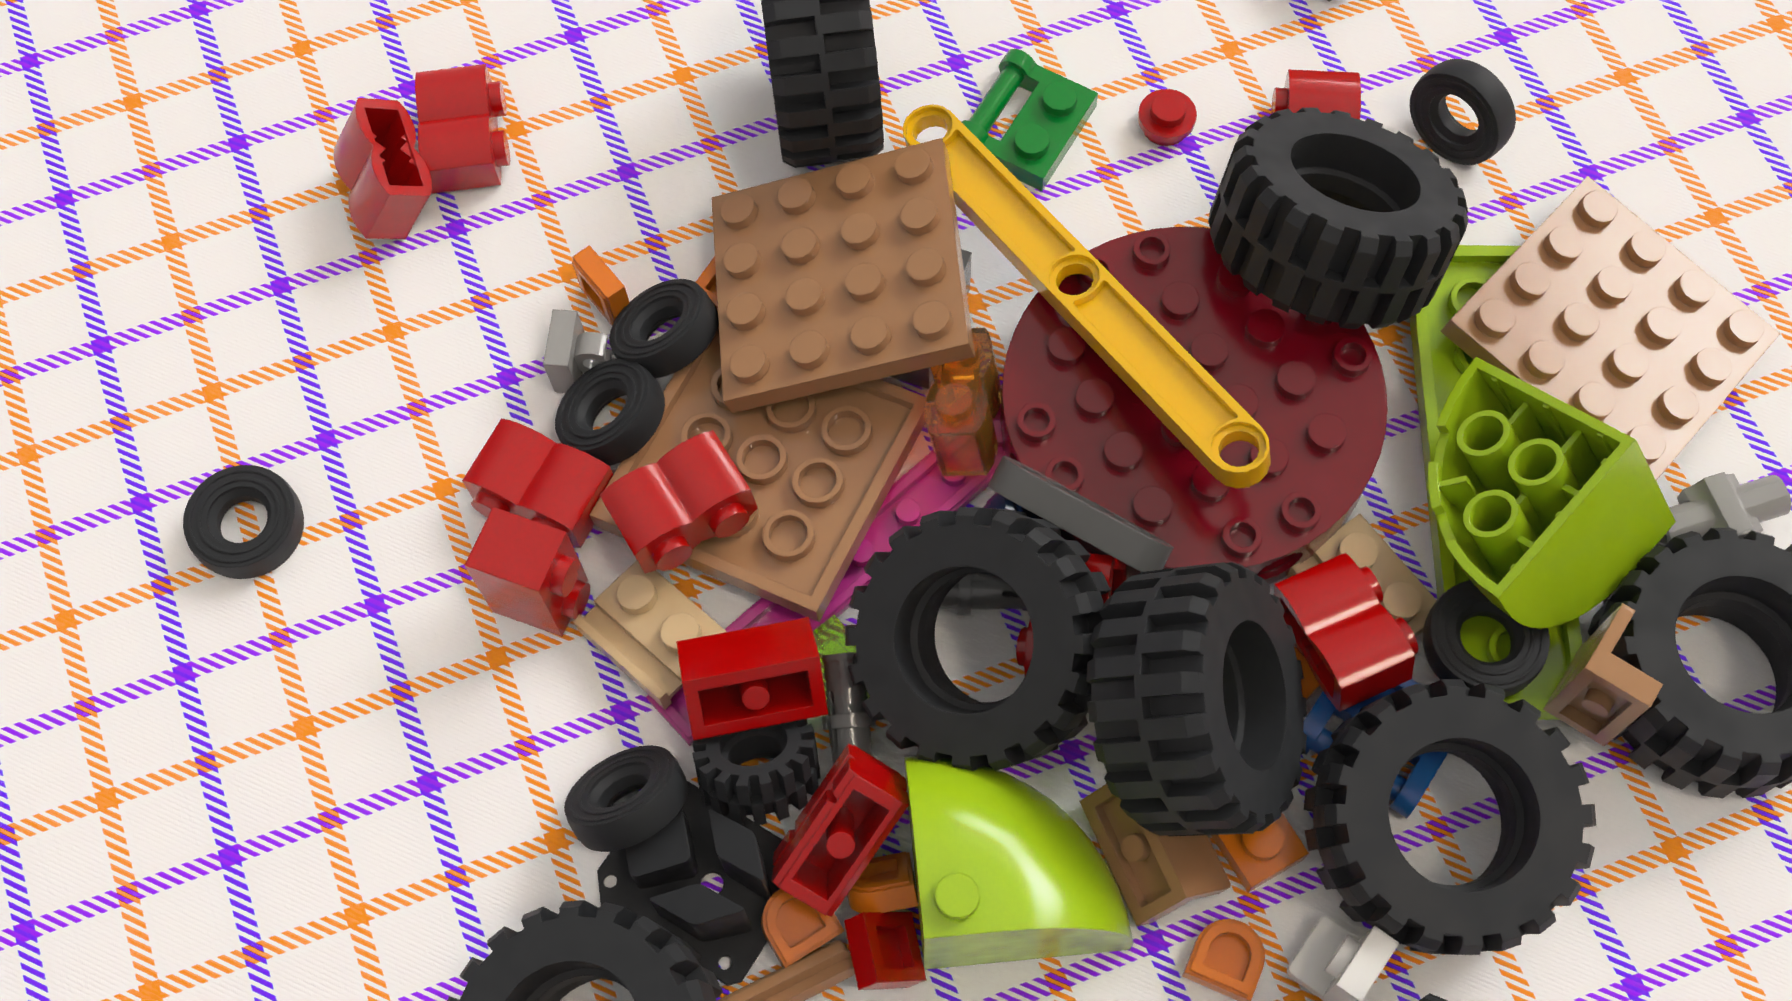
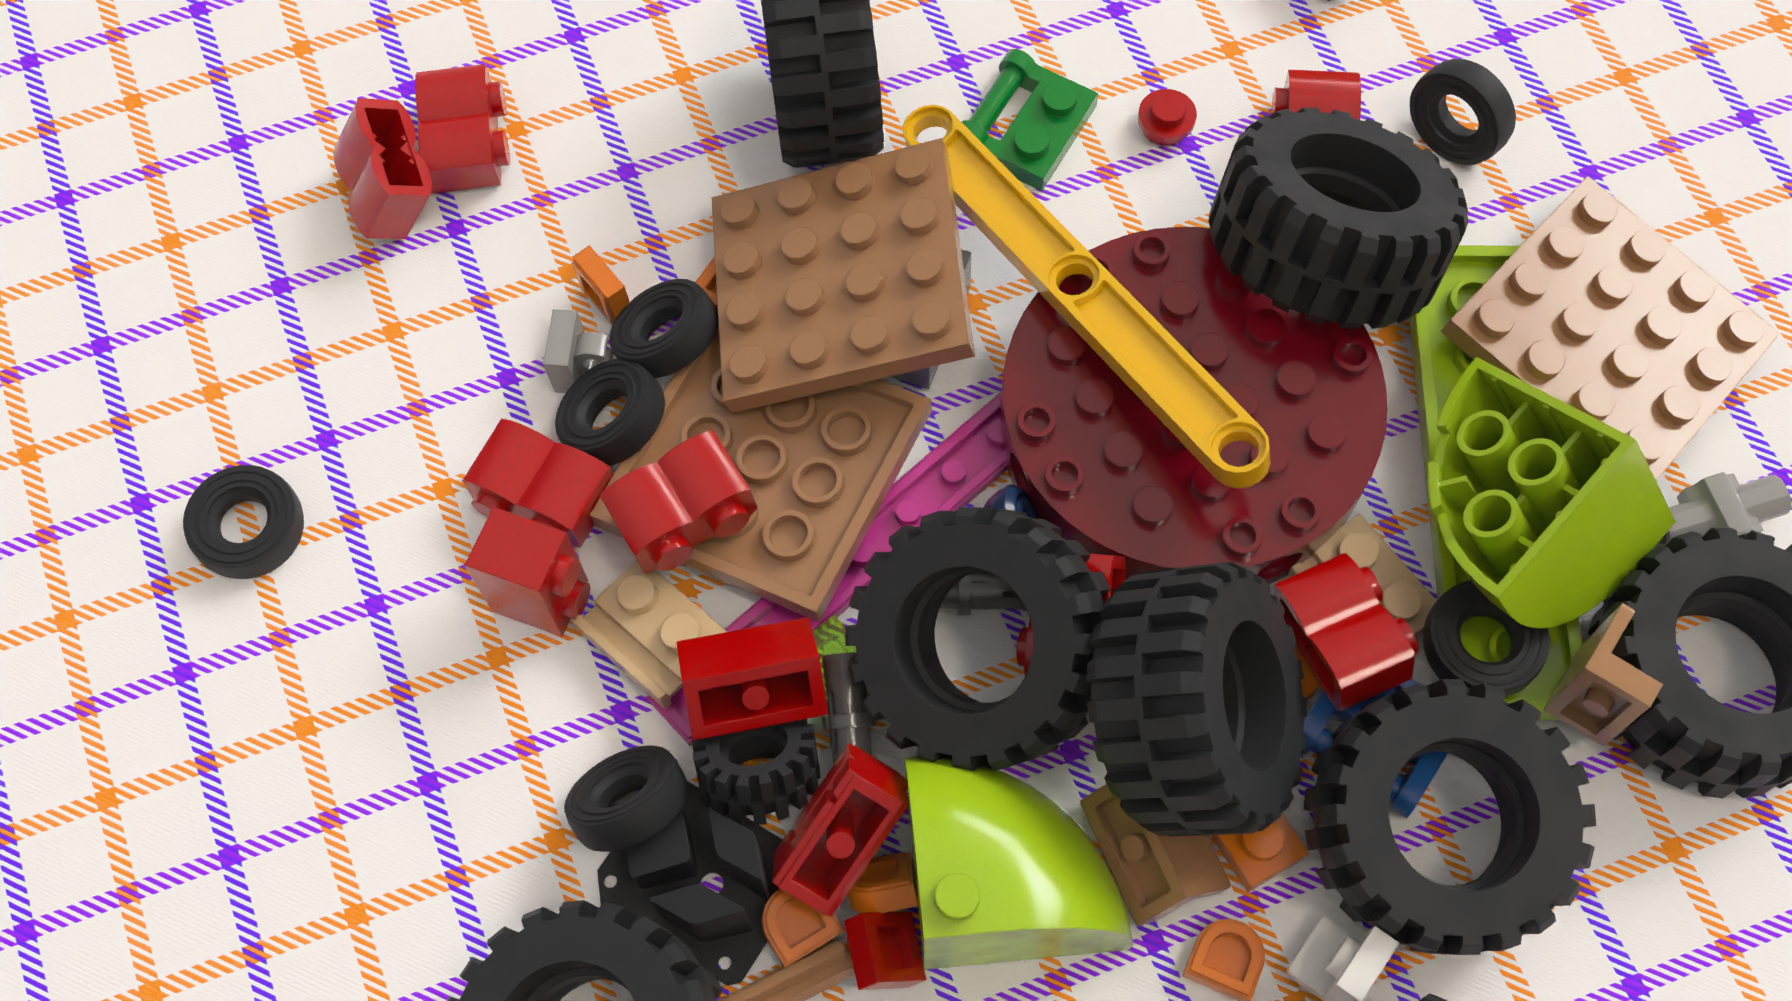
clear orange brick [924,328,1002,476] -> none
dark grey beam [988,456,1174,572] -> none

